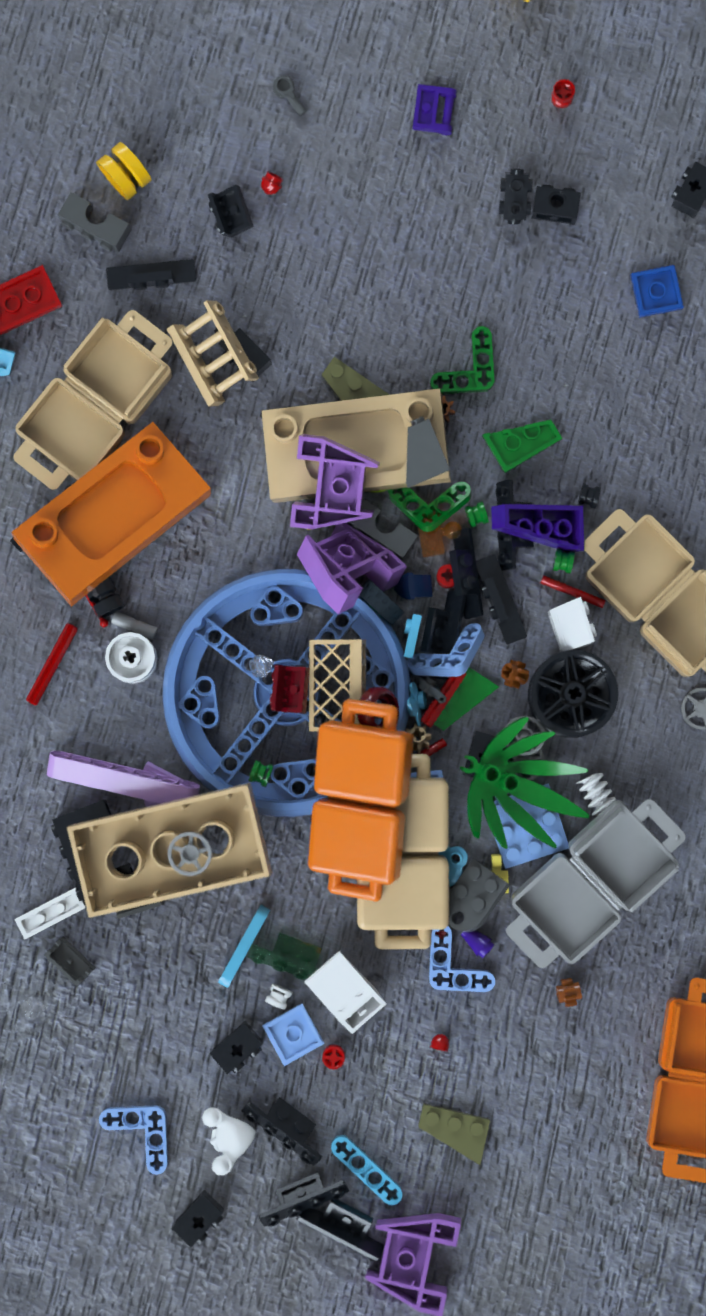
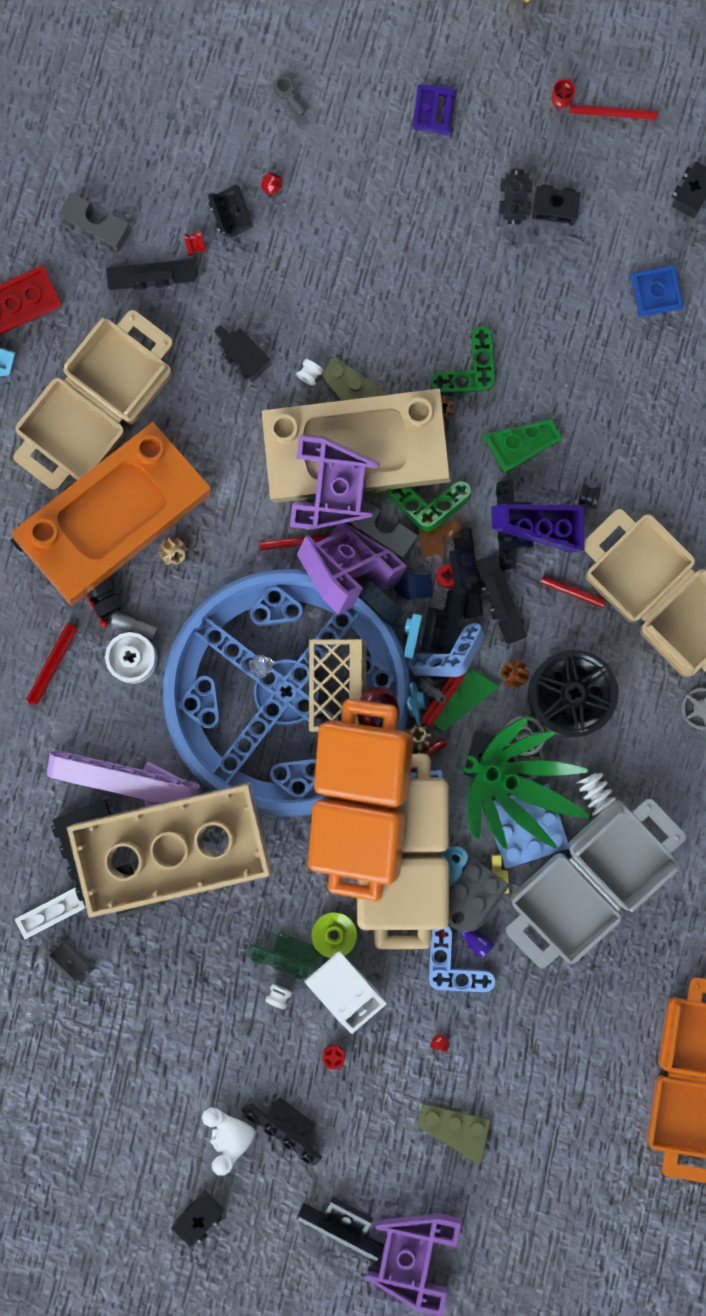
yellow wheel [96,142,152,200] -> none
light blue beam [99,1105,168,1175] -> none
tan fence [167,300,259,407] -> none
light grey wheel [168,832,212,876] -> none
black brick [209,1021,263,1075] -> none
medium azure beam [218,905,270,988] -> none
green wheel [248,760,273,787] -> none
black bracket [258,1173,349,1227] -> none
light blue plate [262,1003,324,1066] -> none
dark red bracket [270,665,310,714] -> none
medium azure beam [331,1135,402,1205] -> none
dark grey slope [406,416,450,488] -> none
green wheel [465,502,489,528] -> none
white slope [547,597,597,652] -> none
green wheel [553,548,575,574] -> none
dark orange gear [556,978,582,1007] -> none
none -> tan gear [158,537,188,565]
none -> red wheel [183,230,206,256]
none -> red bar [259,534,326,551]
none -> white wheel [296,359,324,386]
none -> lime dish [311,912,357,958]
none -> red bar [569,104,658,120]

